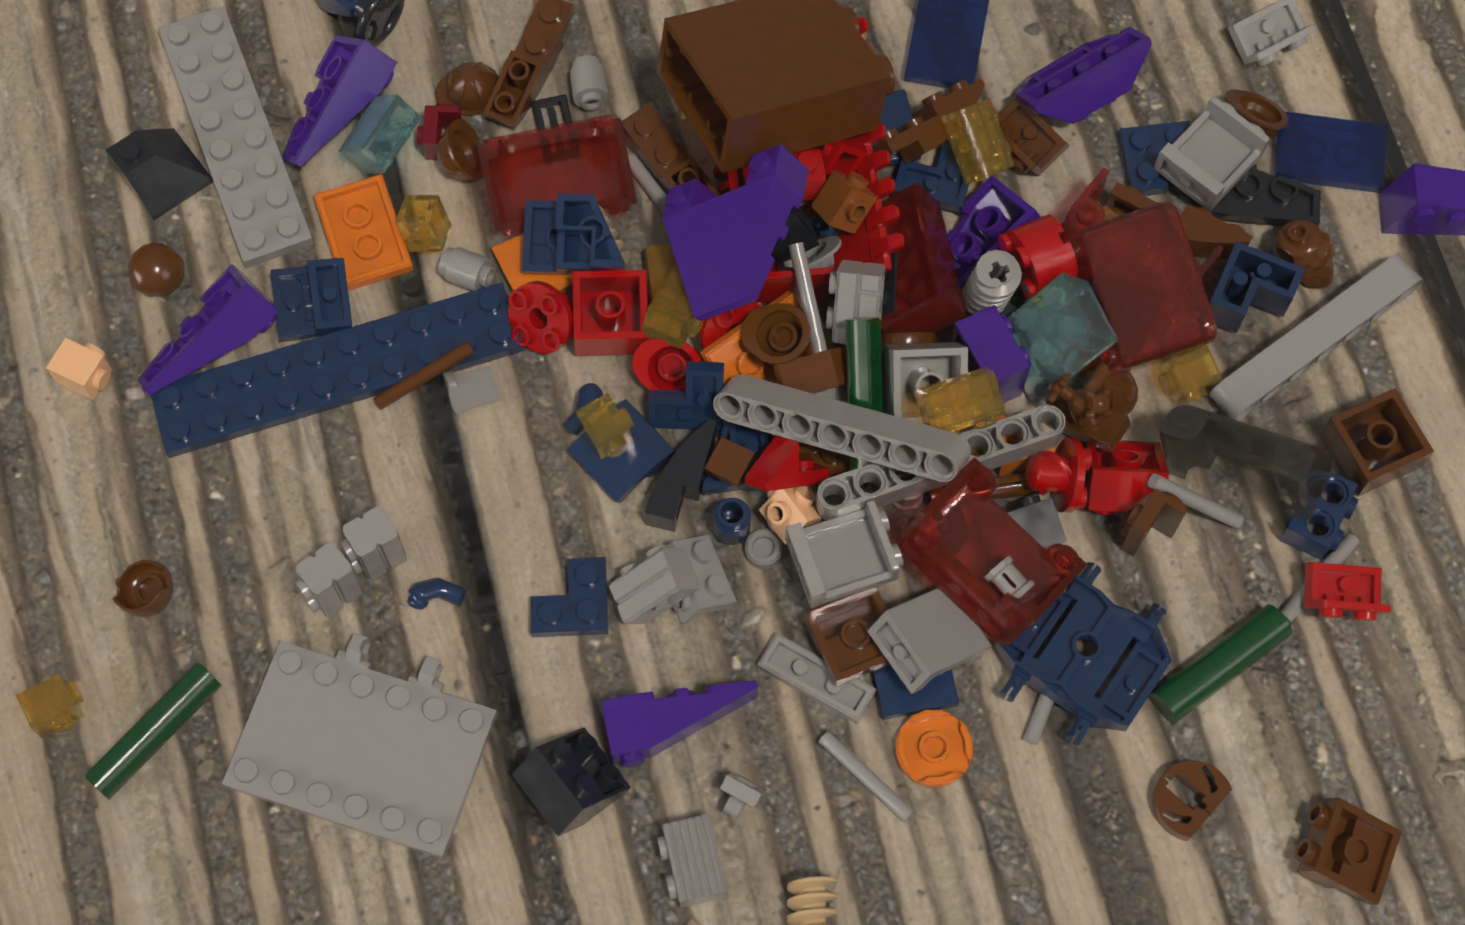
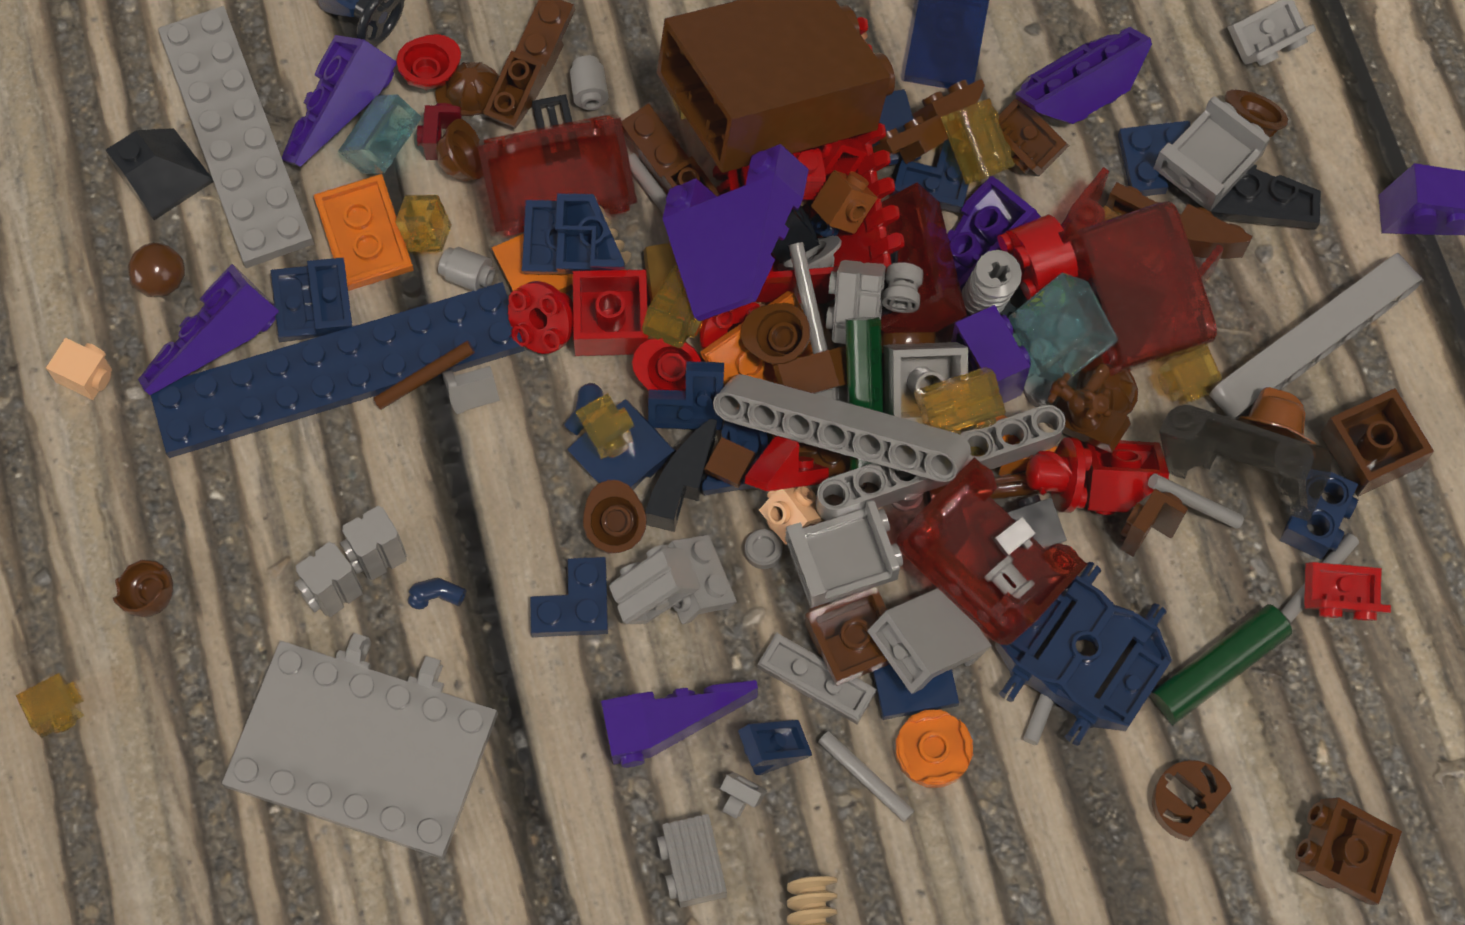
dark green brick [85,663,222,800] -> none
black slope [512,727,631,836] -> none
dark blue brick [713,498,751,545] -> none
dark blue brick [1202,241,1305,333] -> none
clear blue tile [1274,111,1387,193] -> none
reddish brown head [1275,220,1335,288] -> none
none -> red piece [396,34,461,91]
none -> reddish brown piece [583,480,647,553]
none -> dark blue slope [738,720,812,775]
none -> light grey wheel [882,263,924,313]
none -> piece [993,517,1036,556]
none -> dark orange piece [1238,387,1322,452]

